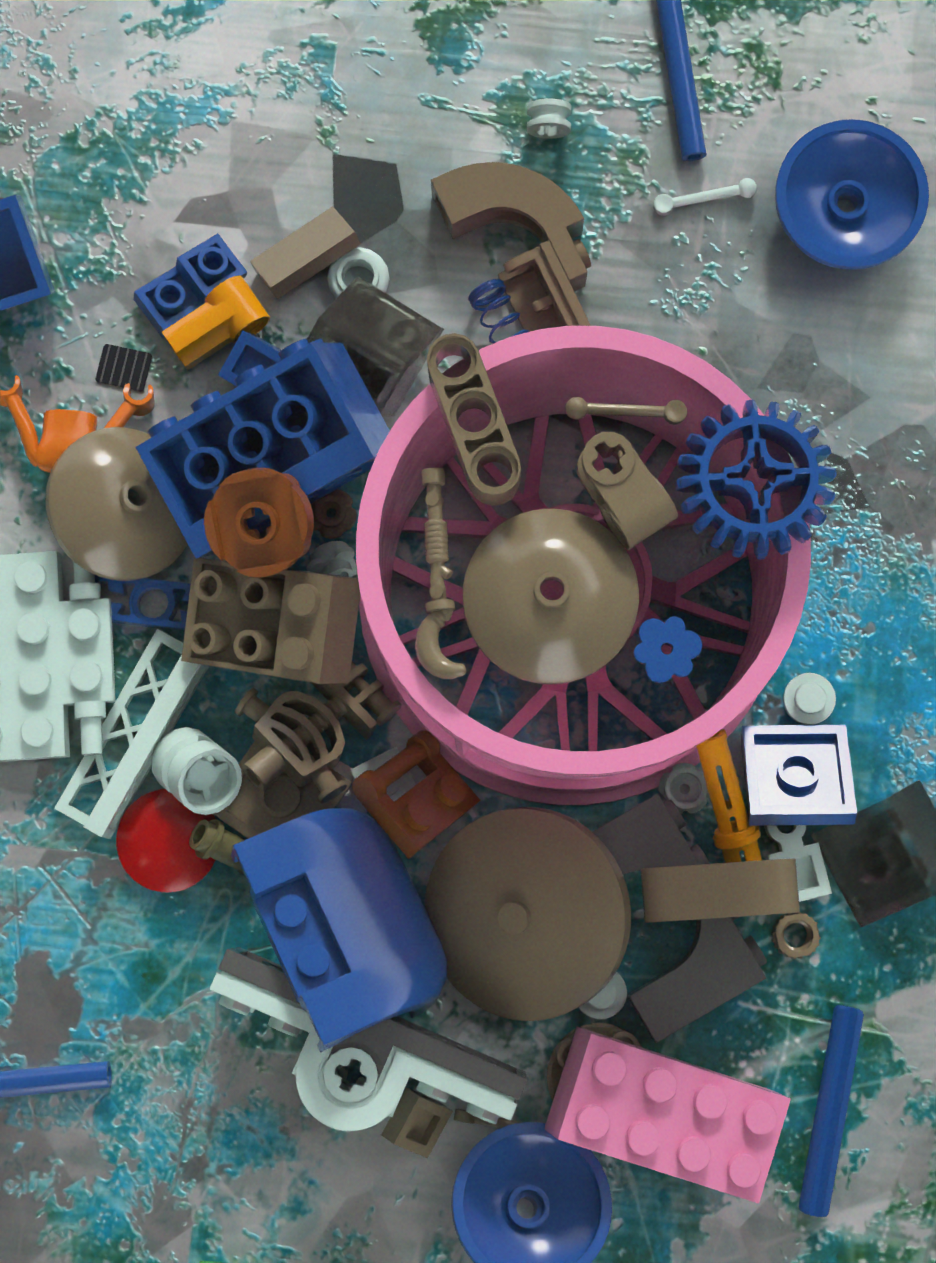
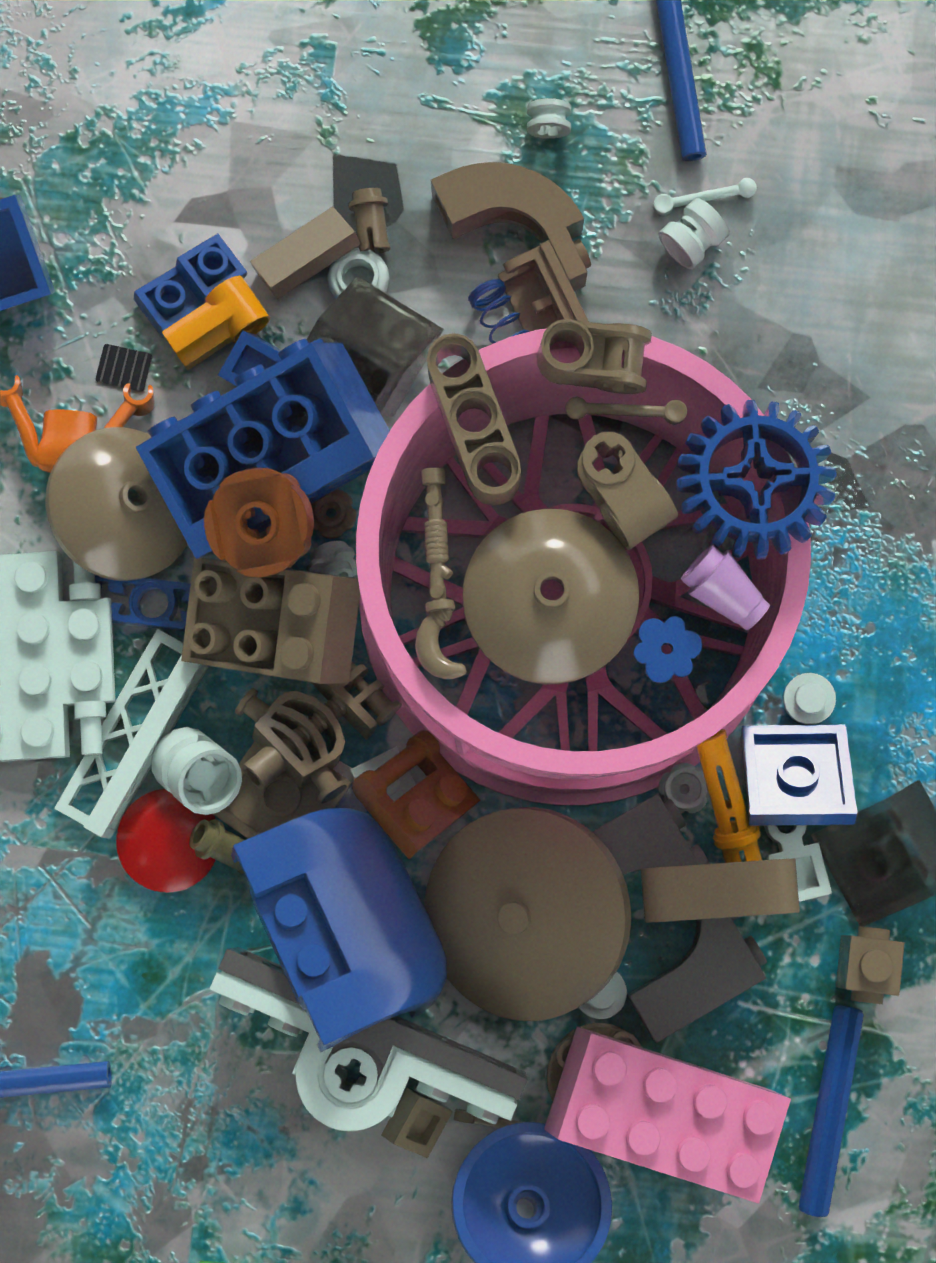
dark tan axle [771,912,821,959] -> none
blue dish [775,119,929,270] -> none
none -> dark tan pin [348,188,391,253]
none -> dark tan piece [537,319,652,394]
none -> light aqua wheel [658,198,730,270]
none -> lavender cone [681,545,770,631]
none -> dark tan brick [836,926,905,1005]

